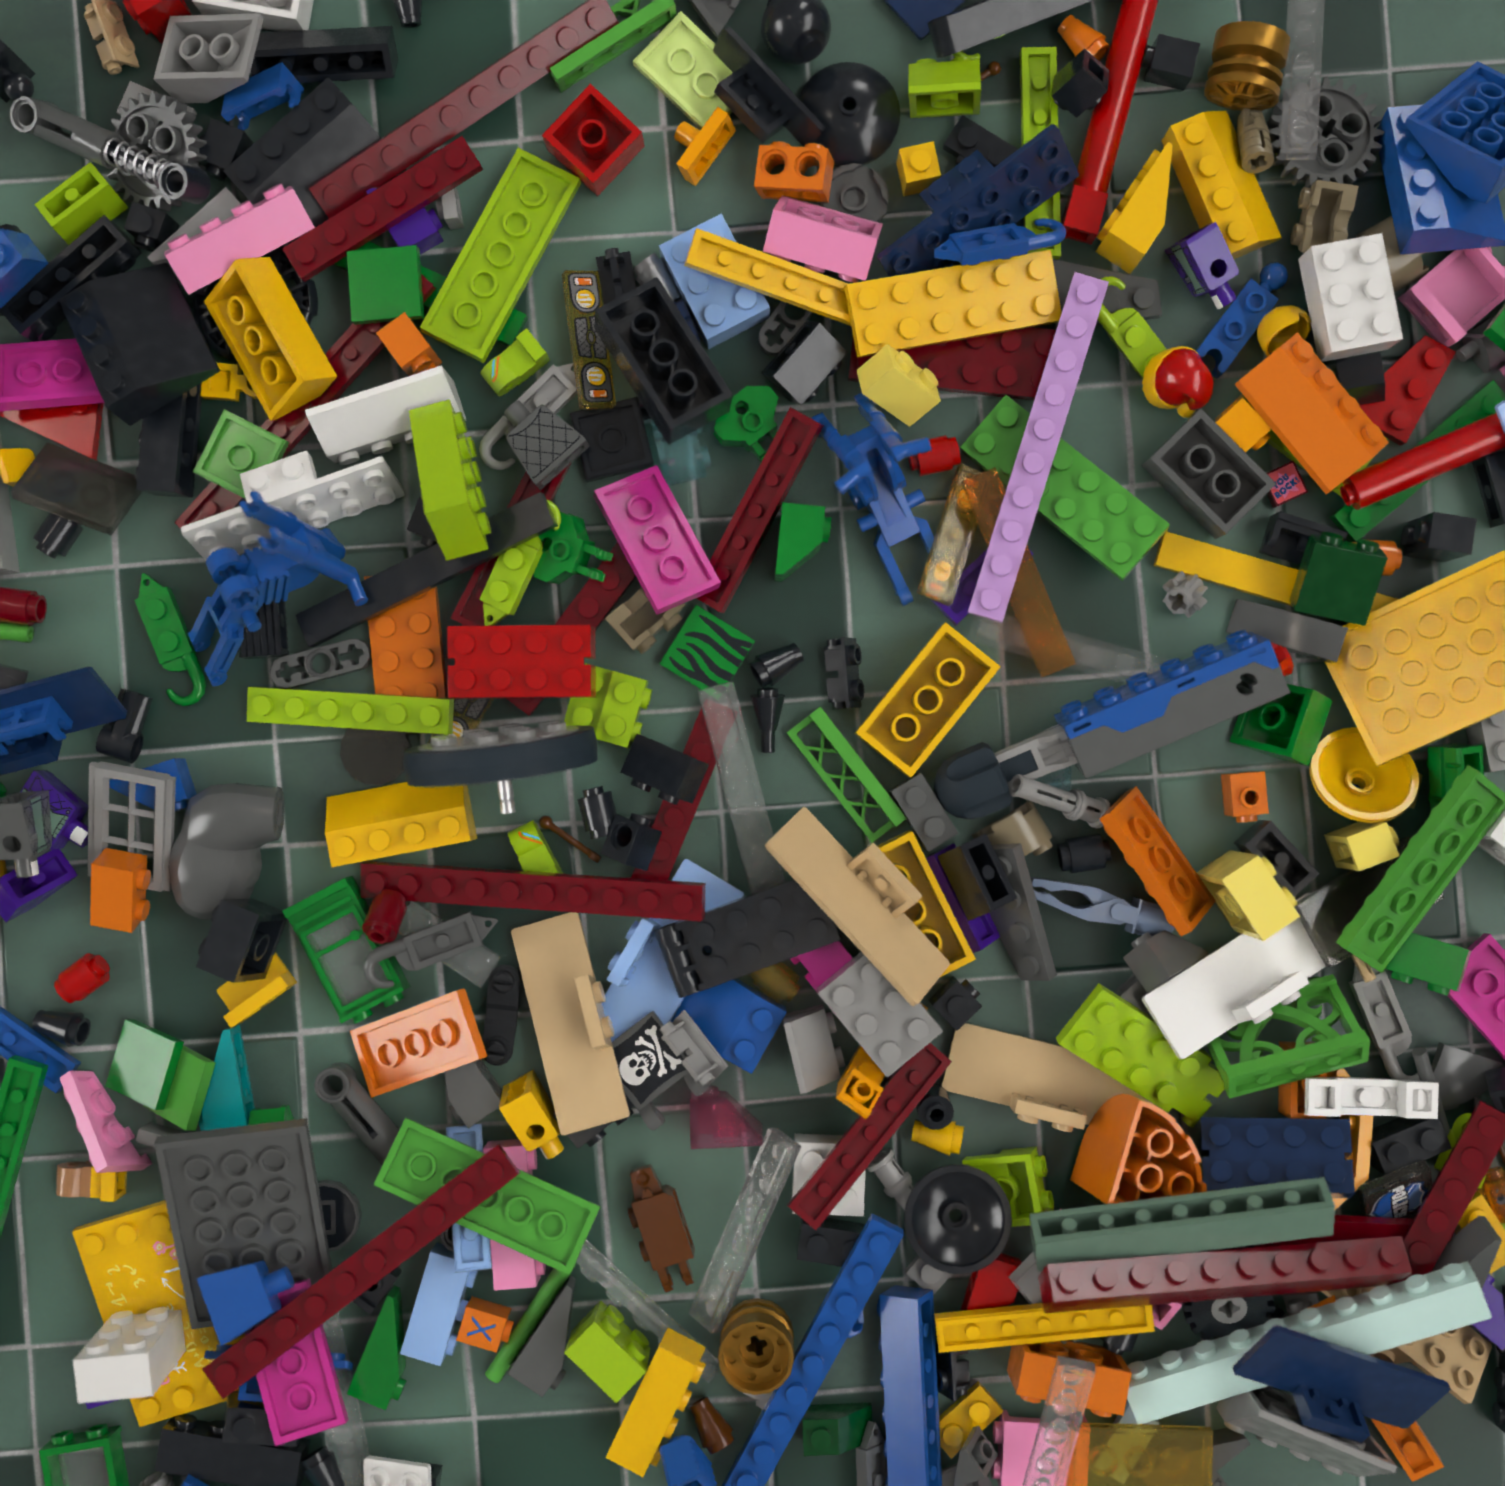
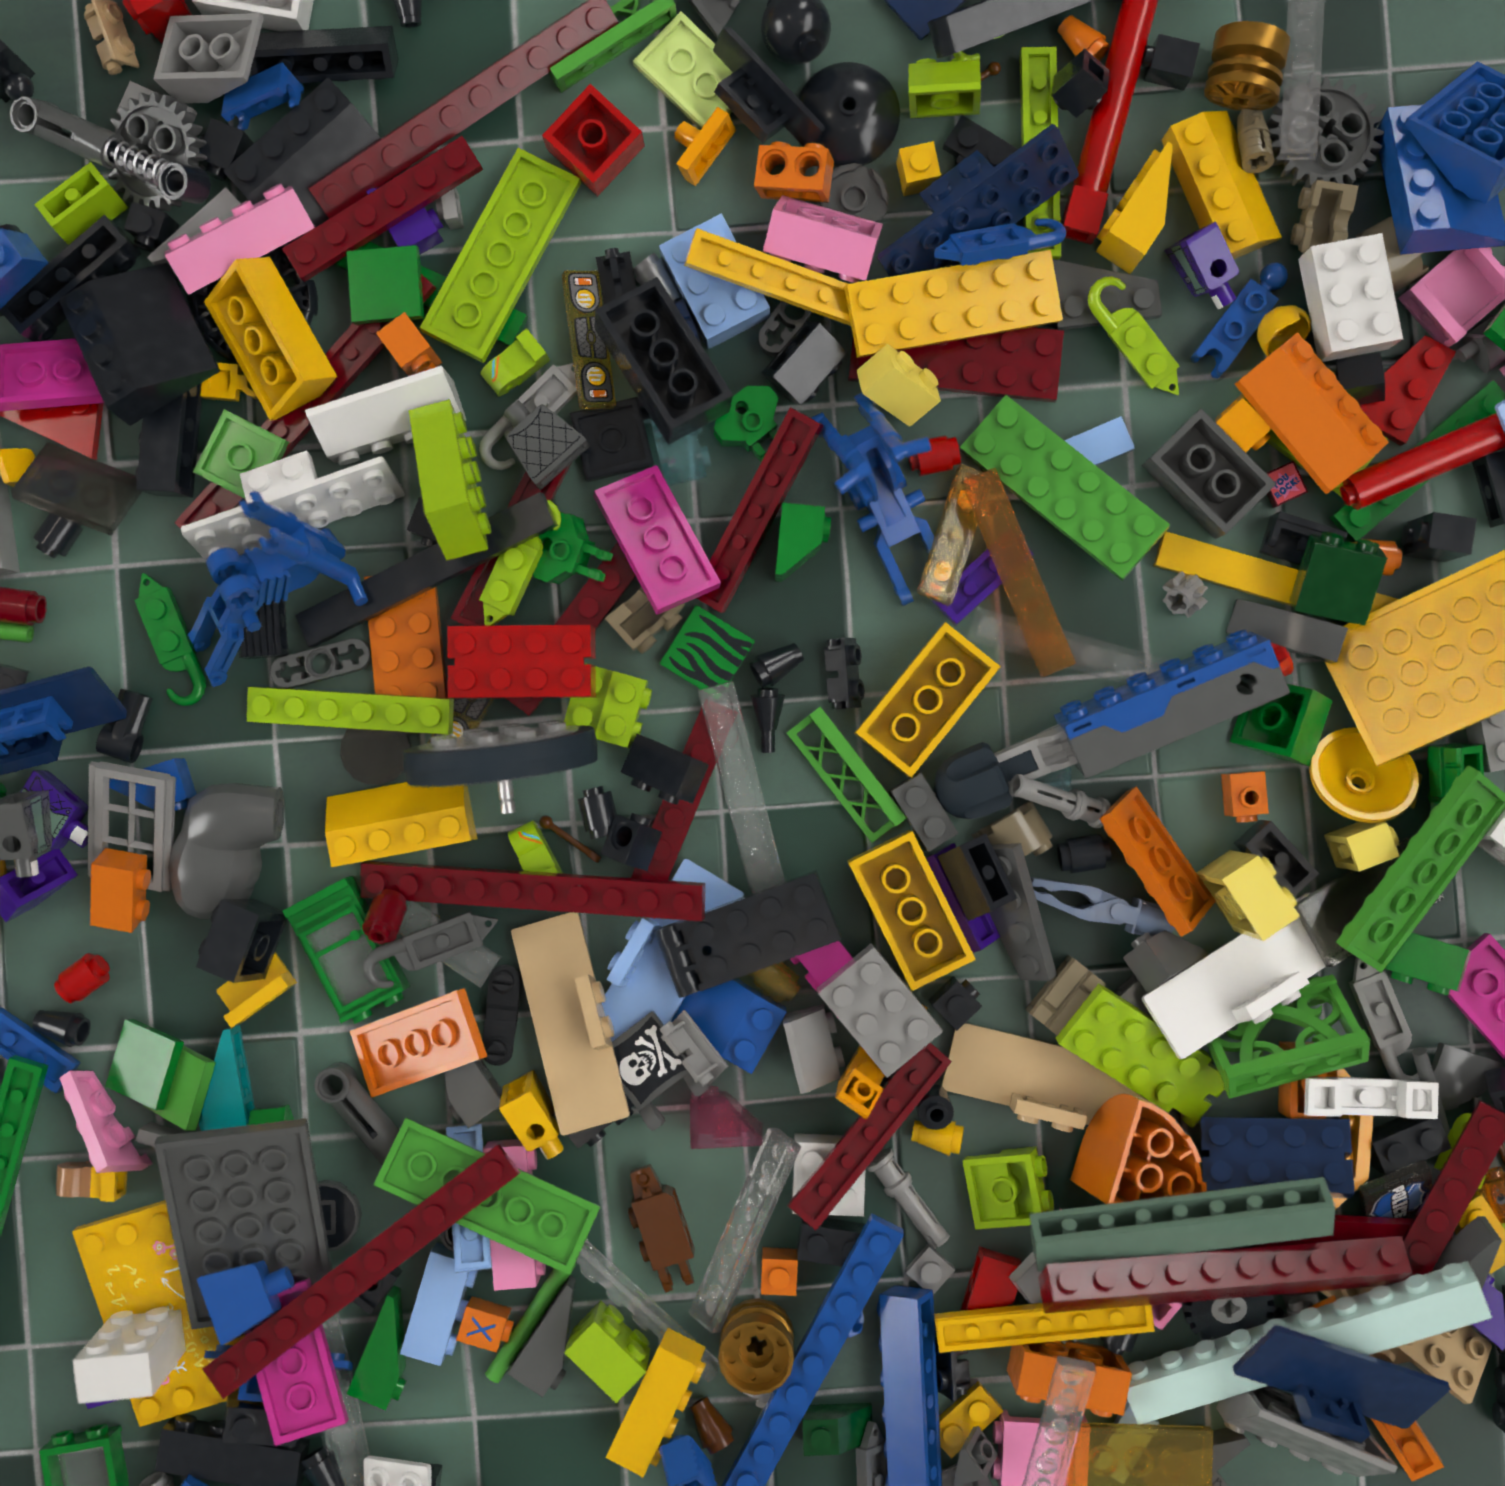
tan bracket [765,807,950,1006] -> none
black dish [904,1164,1012,1274] -> none
lavender plate [967,272,1109,623] -> none
red piece [1142,346,1214,418] -> none
tan piece [1351,954,1376,983] -> none
none -> orange brick [761,1247,798,1296]
none -> dark tan brick [1025,955,1106,1035]
none -> light blue tile [1064,416,1135,466]

